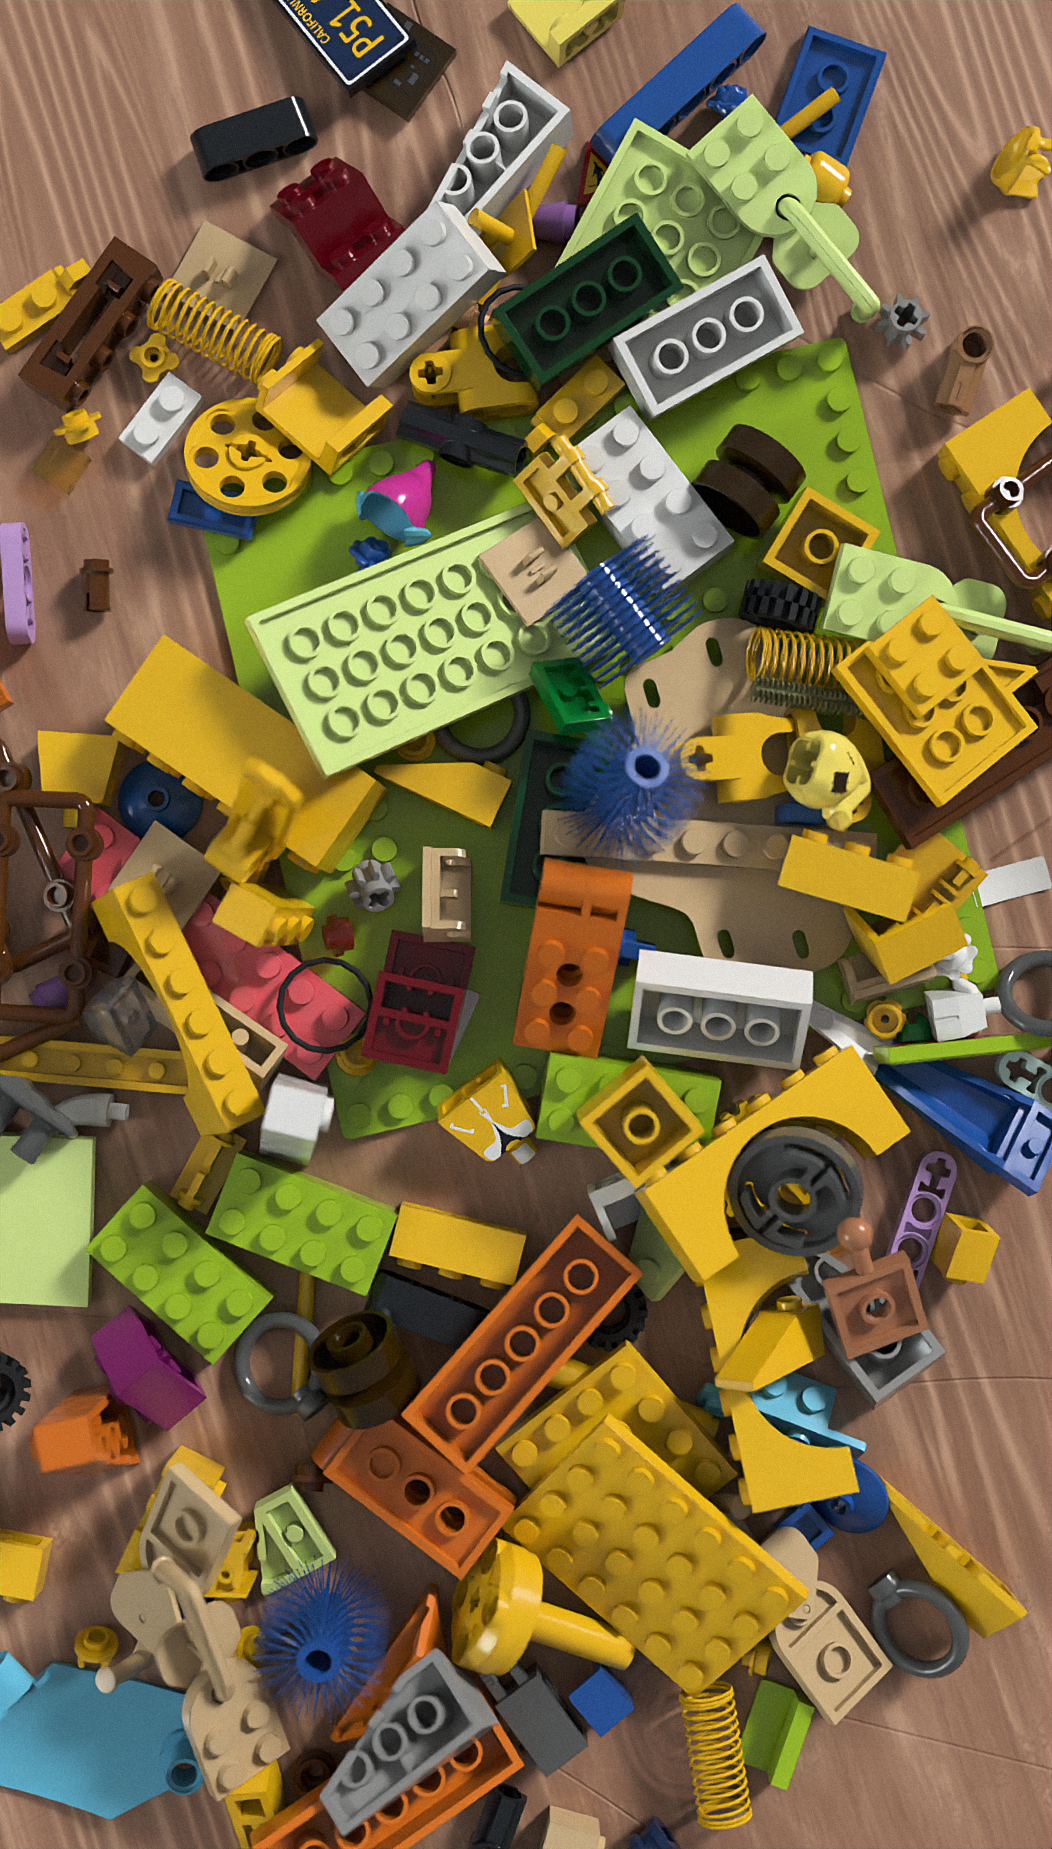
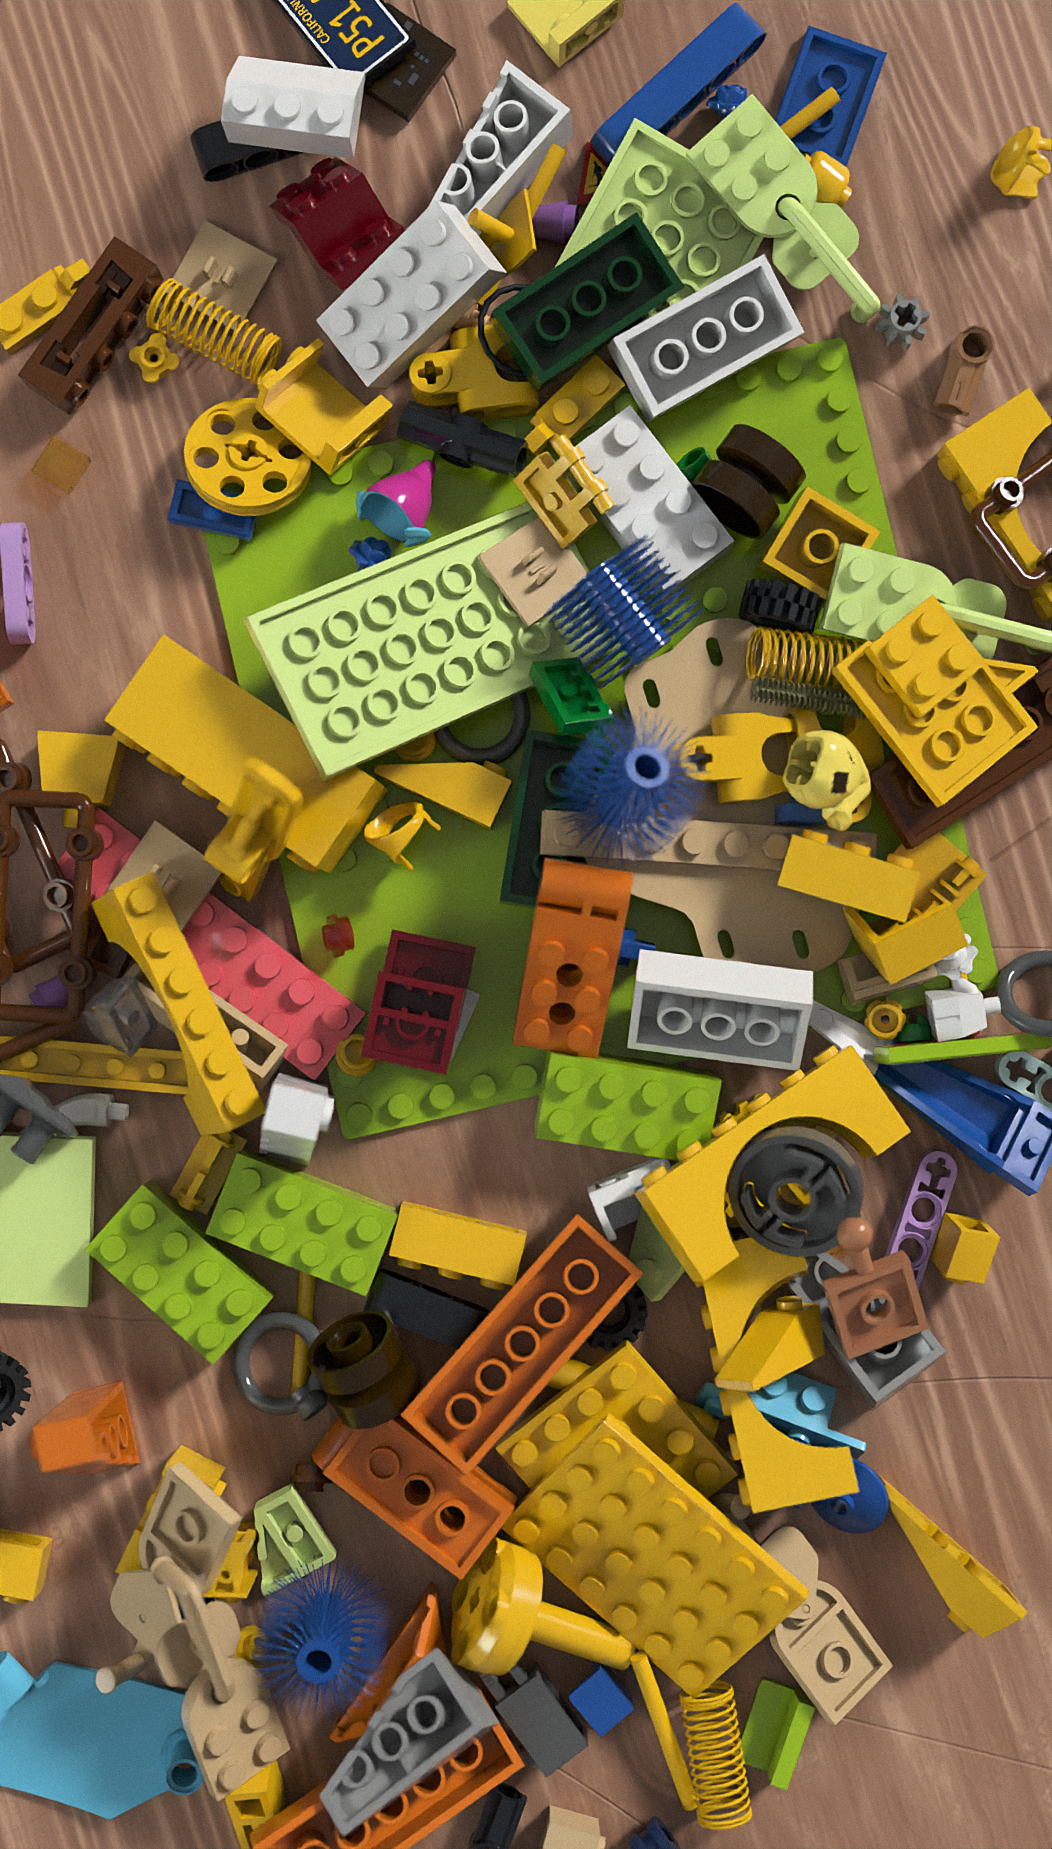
yellow plate [53,408,101,444] -> none
yellow plate [74,1625,118,1668] -> none
reddish brown pin [79,559,114,613] -> none
magenta brick [90,1304,207,1431] -> none
blue dish [118,761,203,838] -> none
white plate [119,372,205,467] -> none
yellow brick [212,882,316,947] -> none
black piece [276,957,373,1054] -> none
reddish brown plate [293,1749,337,1793] -> none
light grey gear [345,859,401,912] -> none
tan hinge [422,846,471,942] -> none
yellow torso [437,1057,538,1164] -> none
yellow brick [576,1055,705,1189] -> none
yellow plate [741,1638,773,1677] -> none
blue plate [773,1502,835,1551] -> none
dark grey piece [867,1568,970,1679] -> none
white sticker [973,856,1052,907] -> none
none -> white slope [221,56,365,159]
none -> yellow piece [363,801,441,871]
none -> yellow bar [630,1651,698,1811]
none -> green hinge [677,447,712,484]

